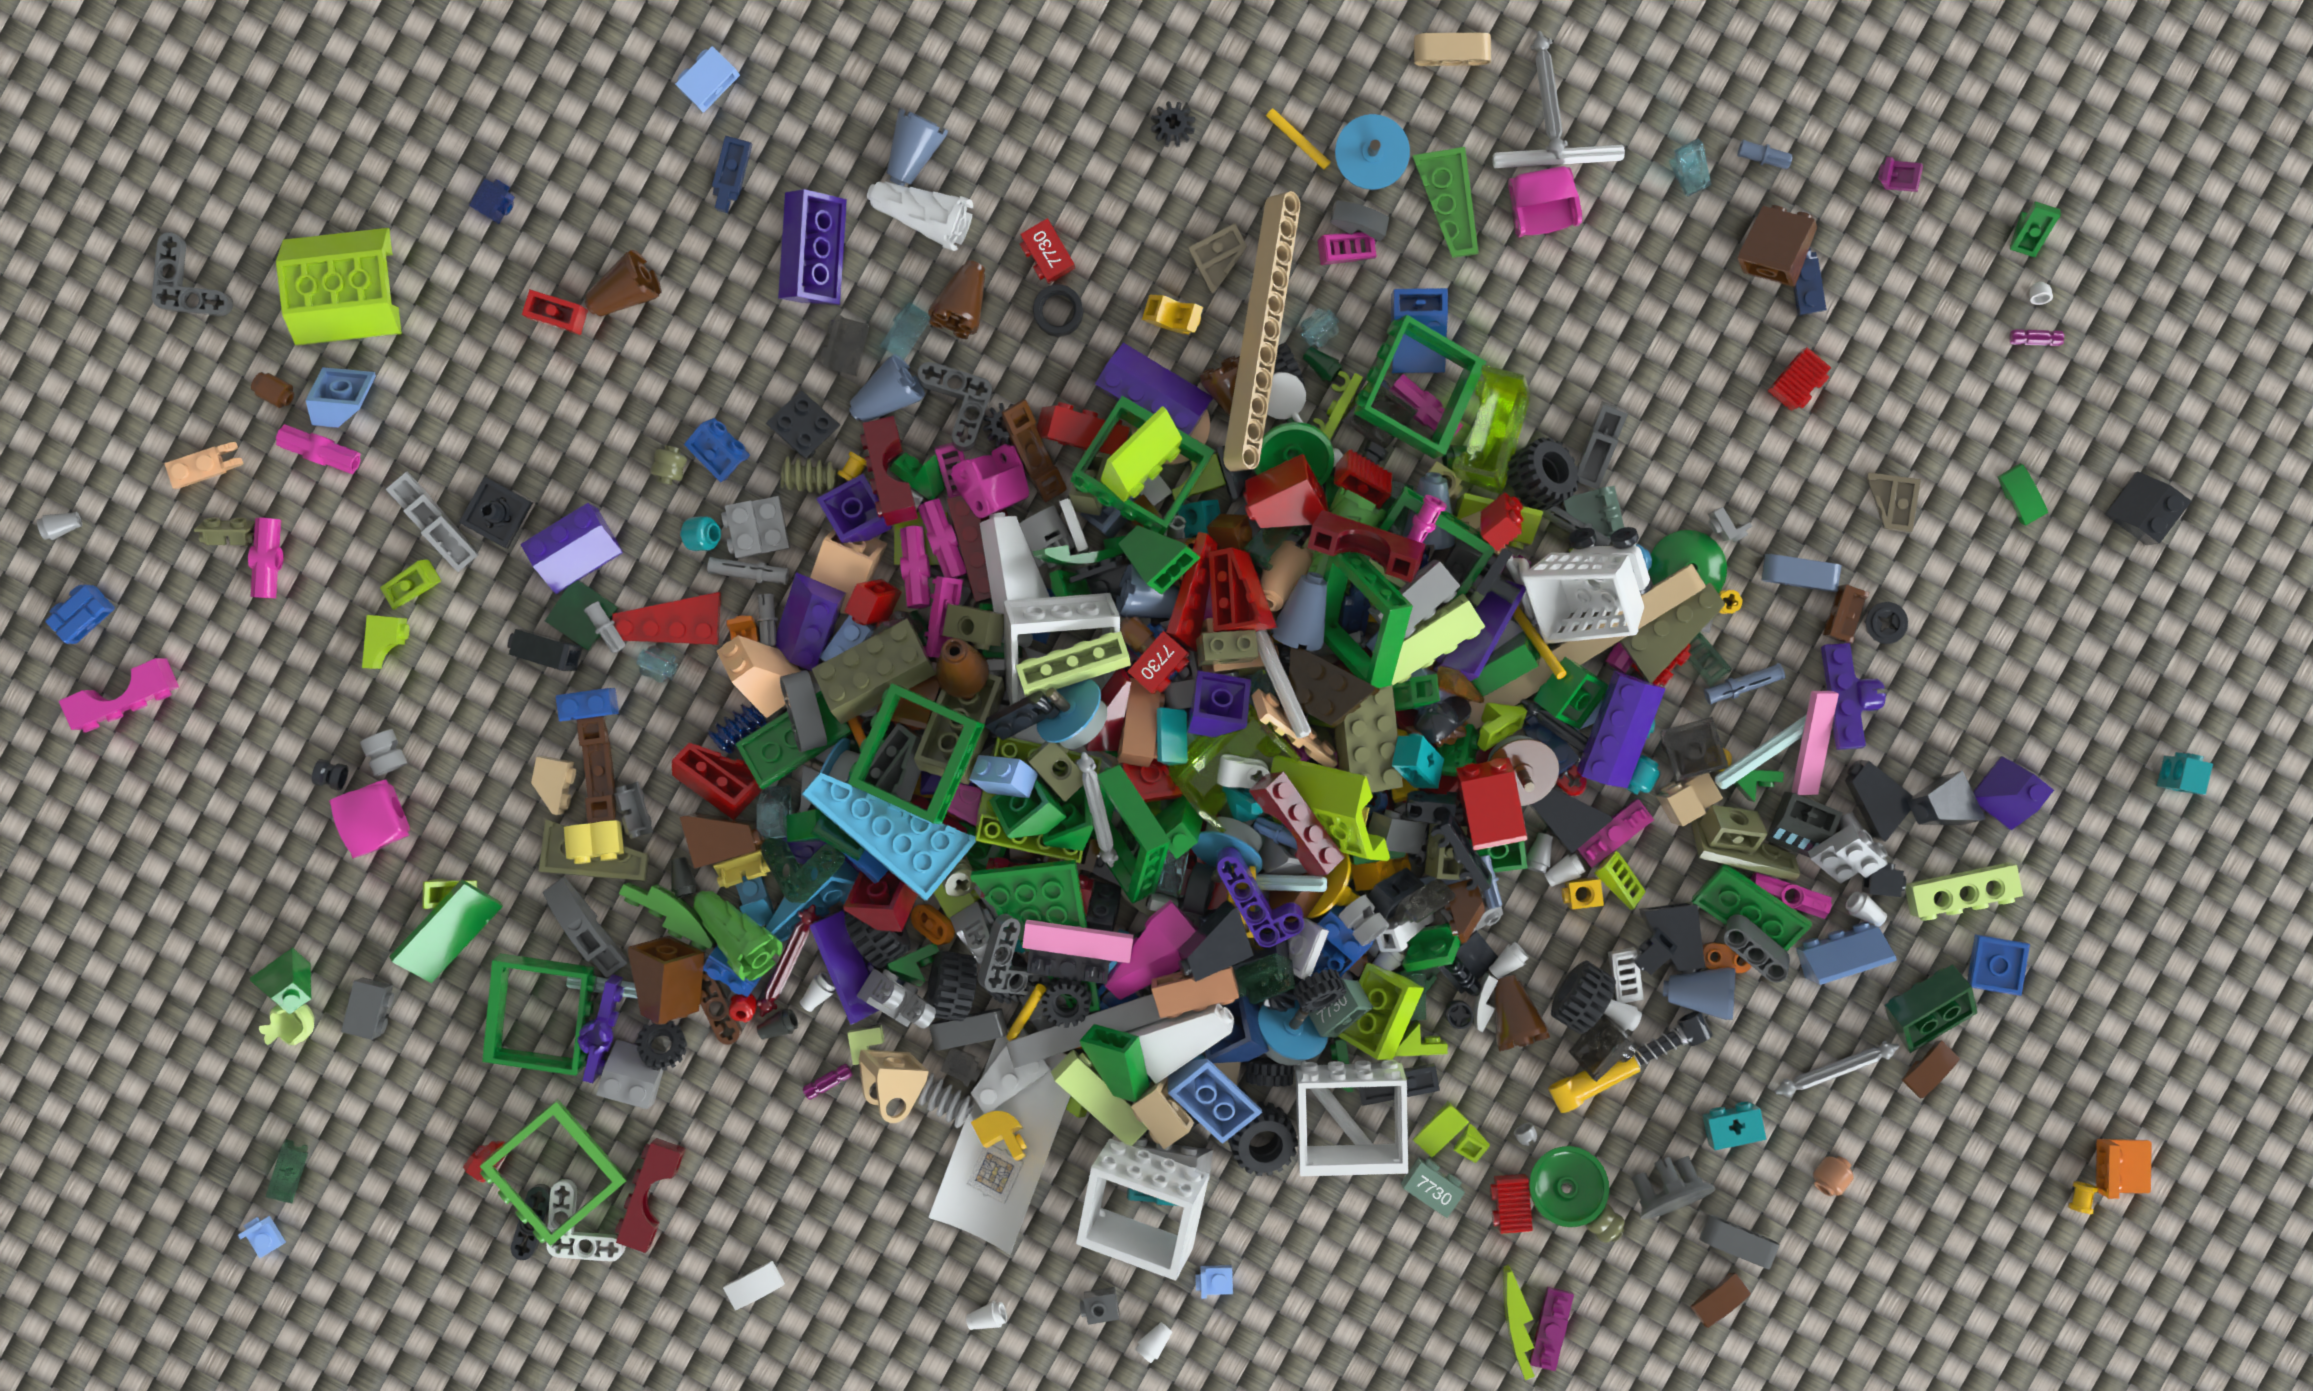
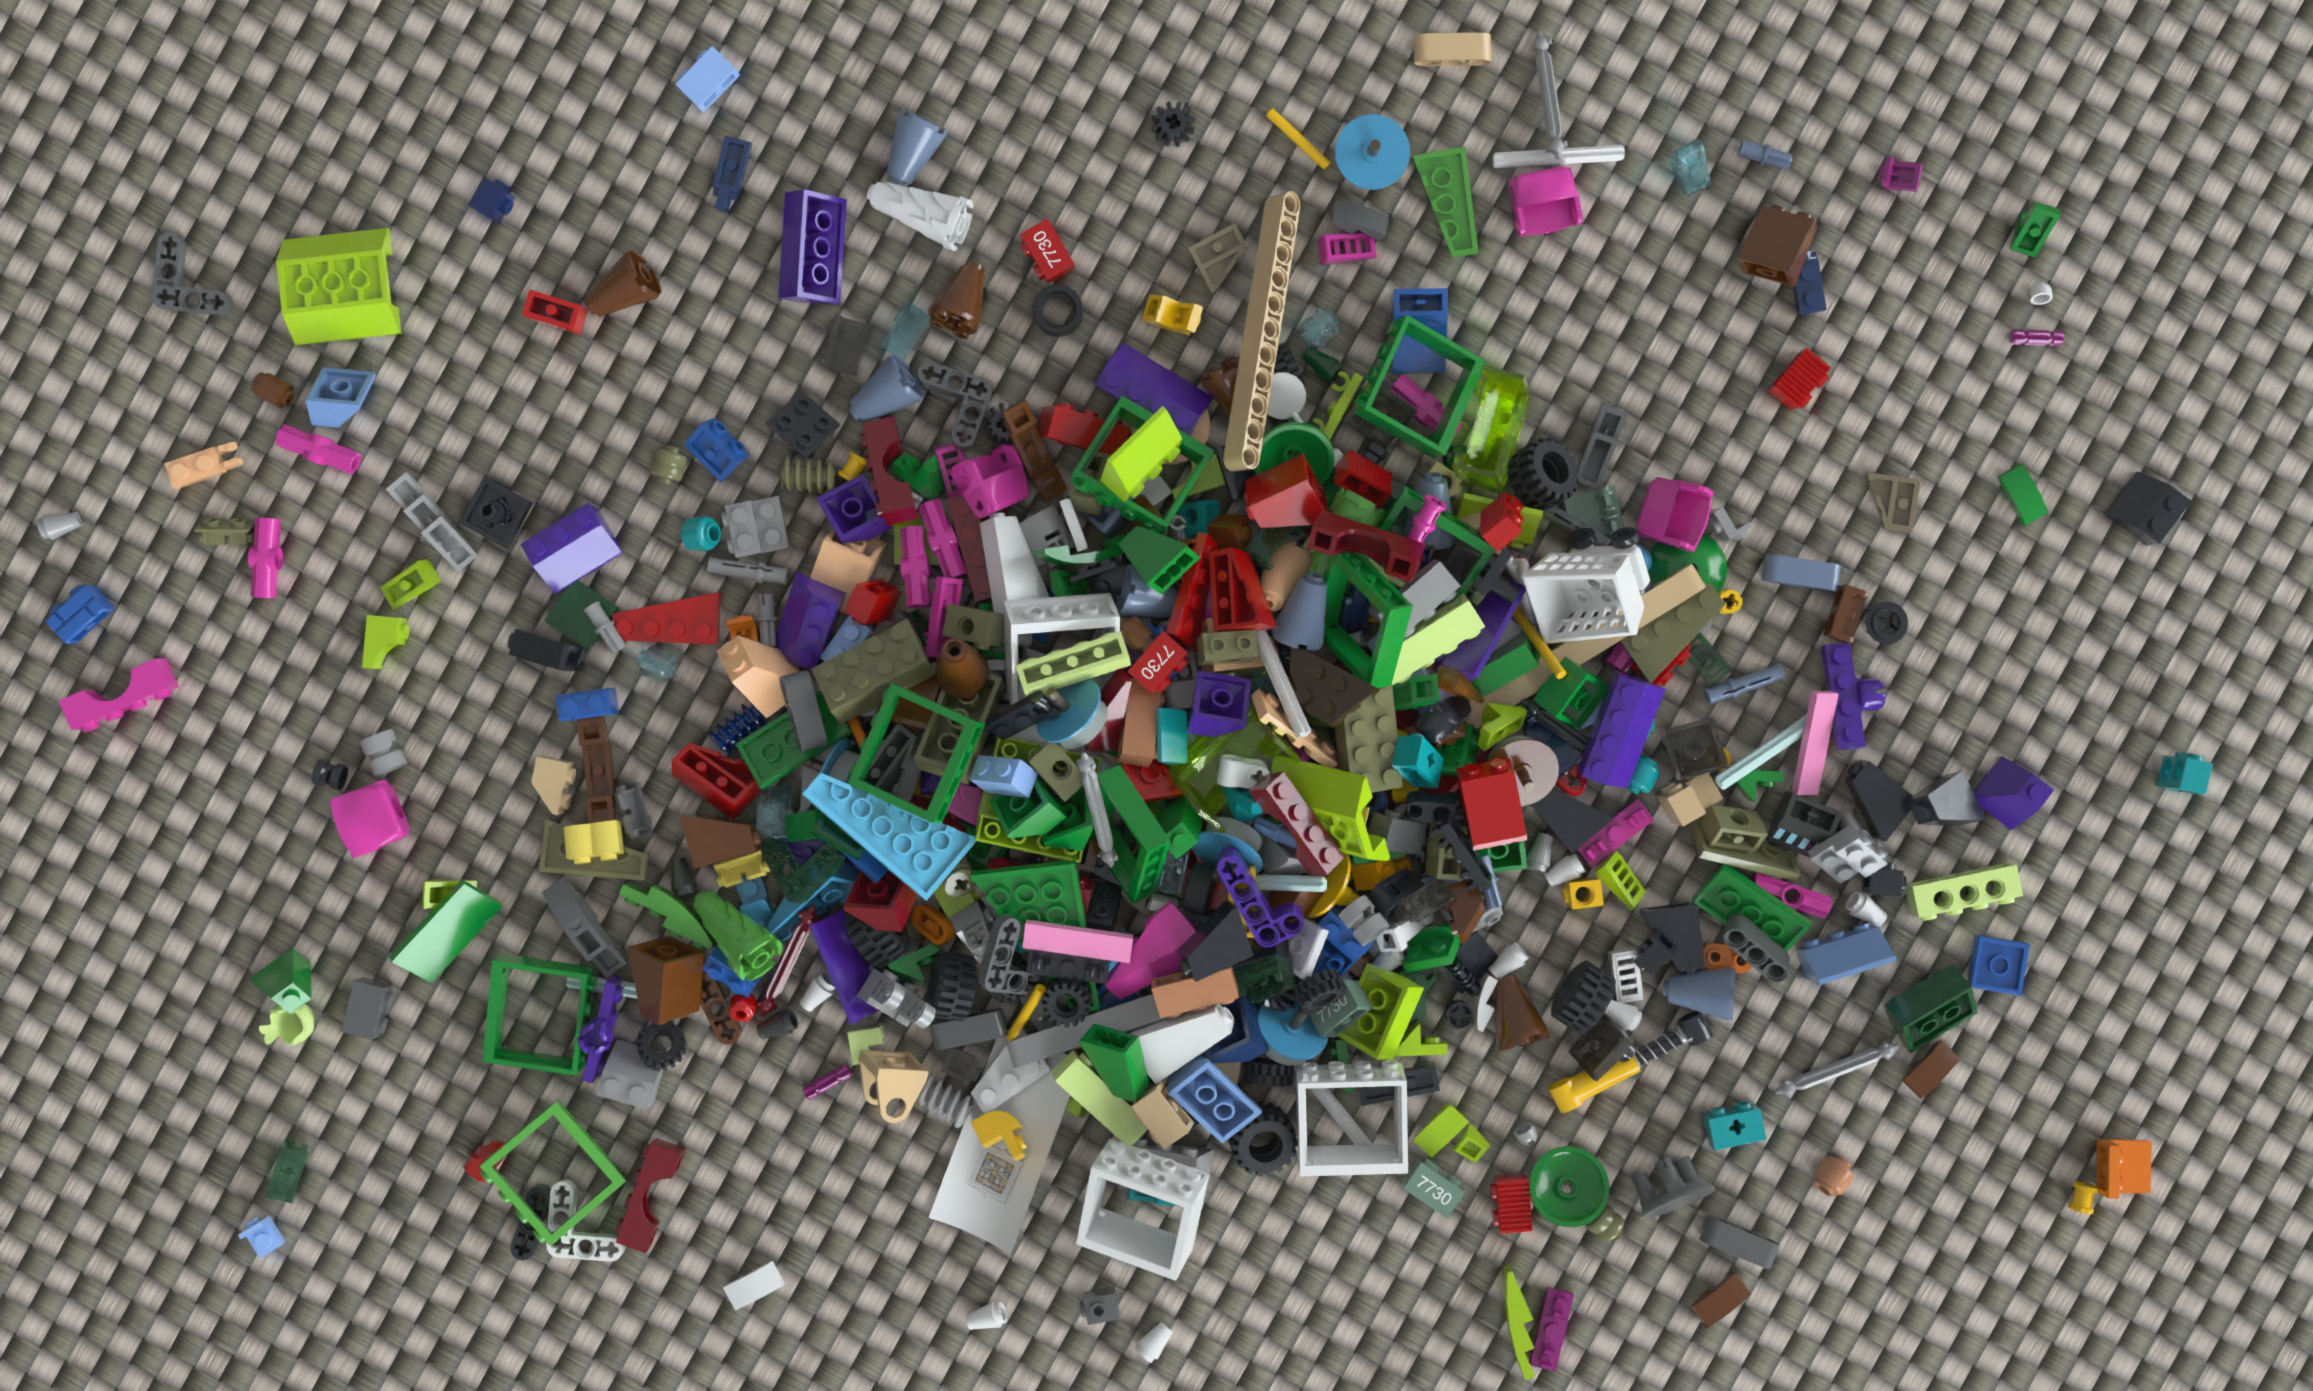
light blue bracket [1195,1265,1233,1299] -> none
none -> dark pink piece [1636,477,1714,553]

